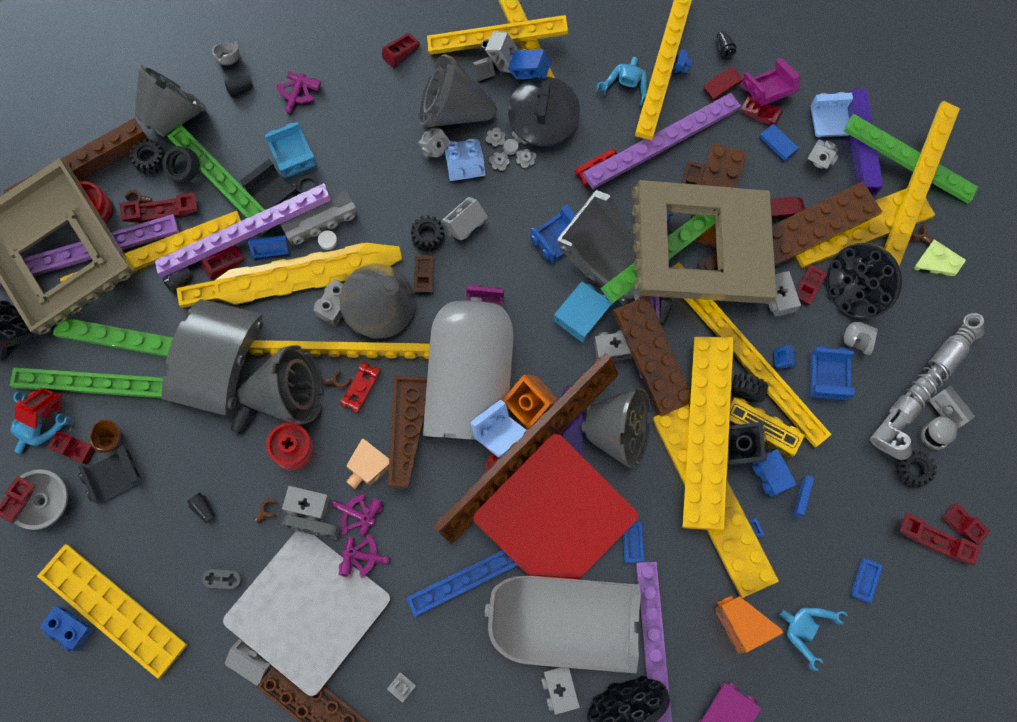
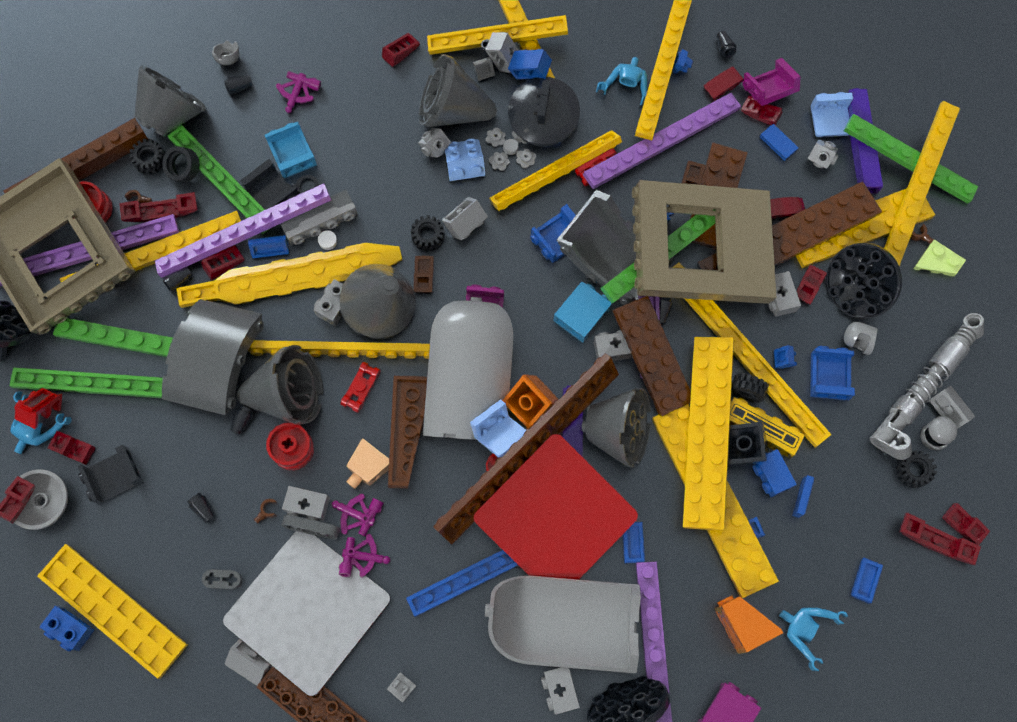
reddish brown hair [89,419,122,453] -> none
reddish brown piece [323,370,351,389] -> none
none -> yellow plate [489,130,622,211]

